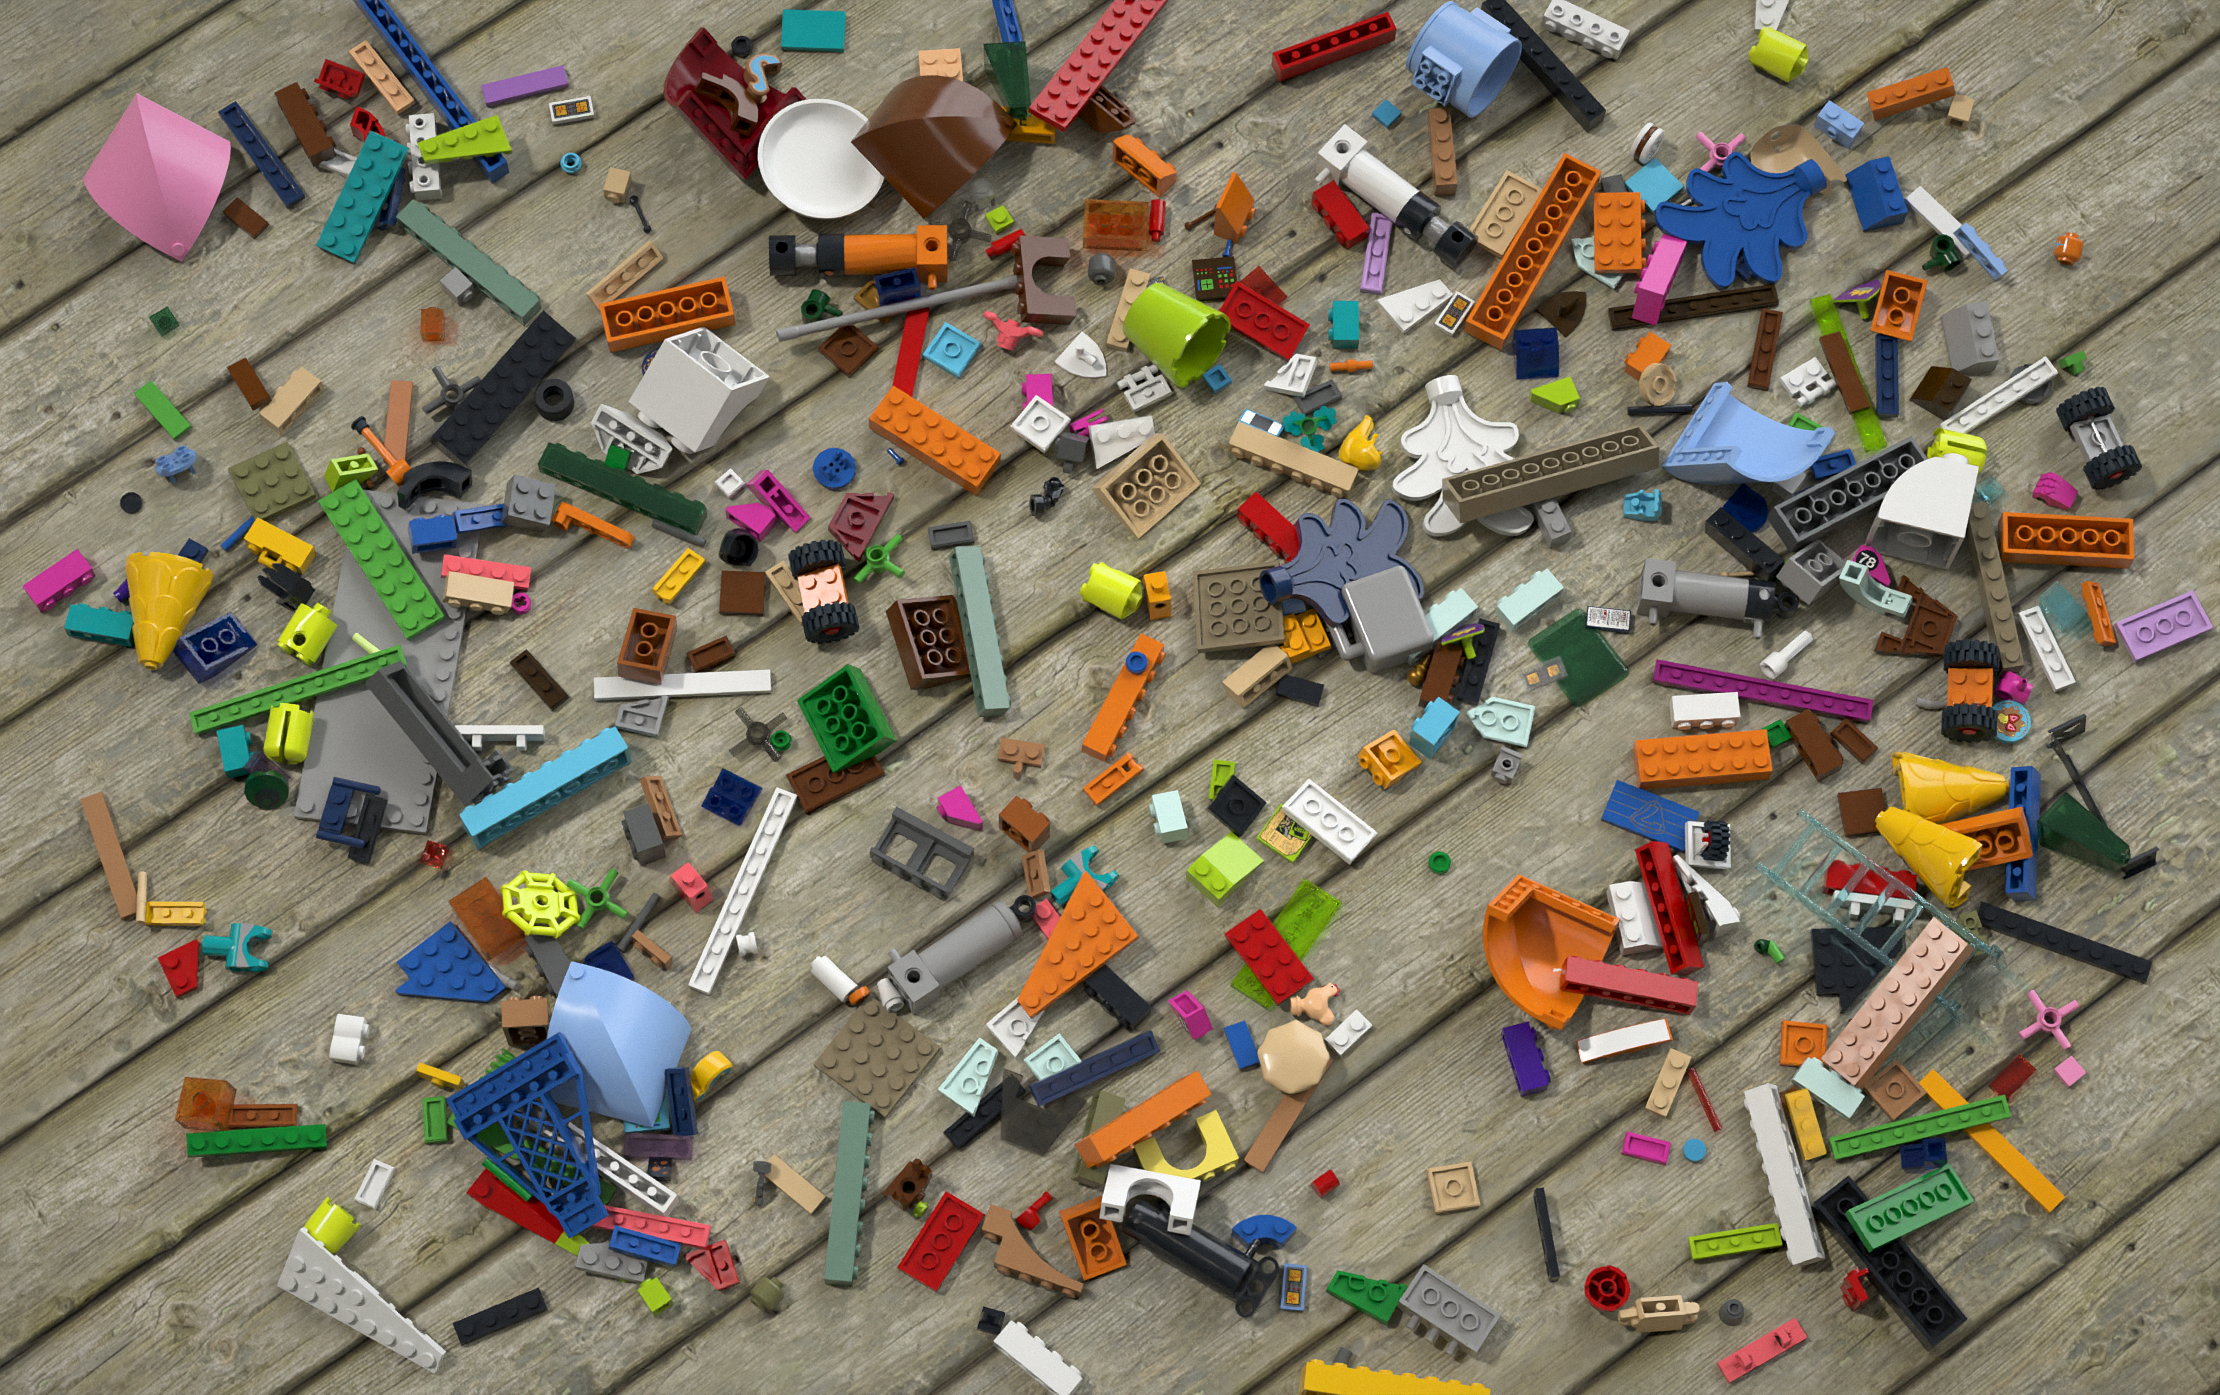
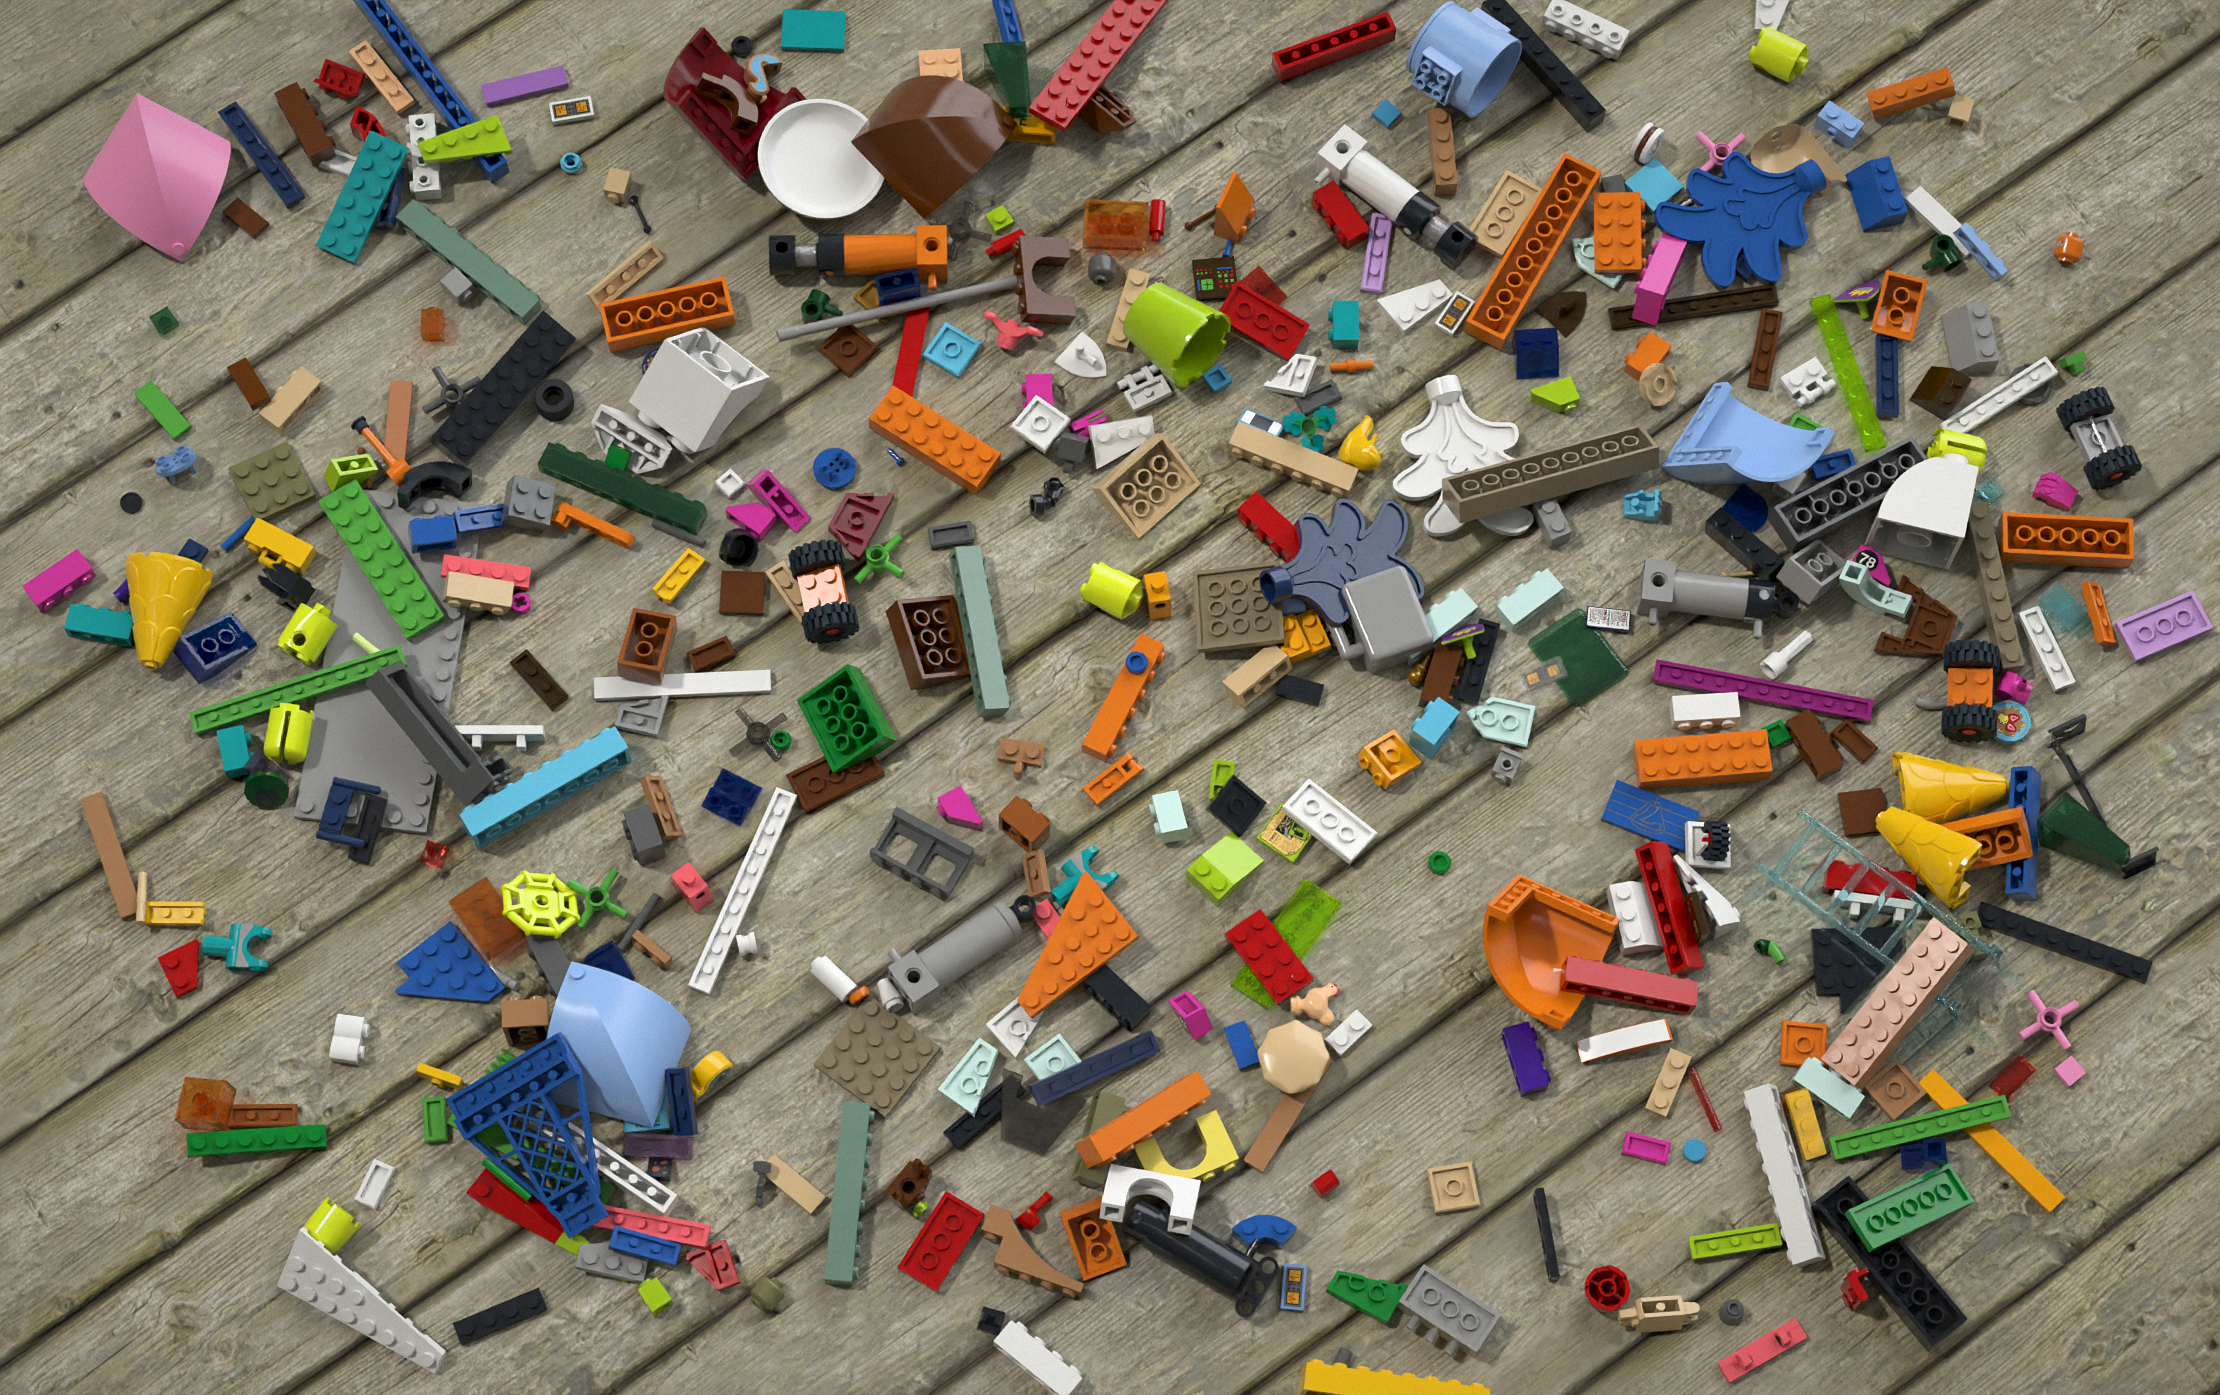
orange slope [1112,134,1177,198] -> none
black bar [1627,404,1692,415] -> none
reddish brown tile [1819,331,1870,415] -> none

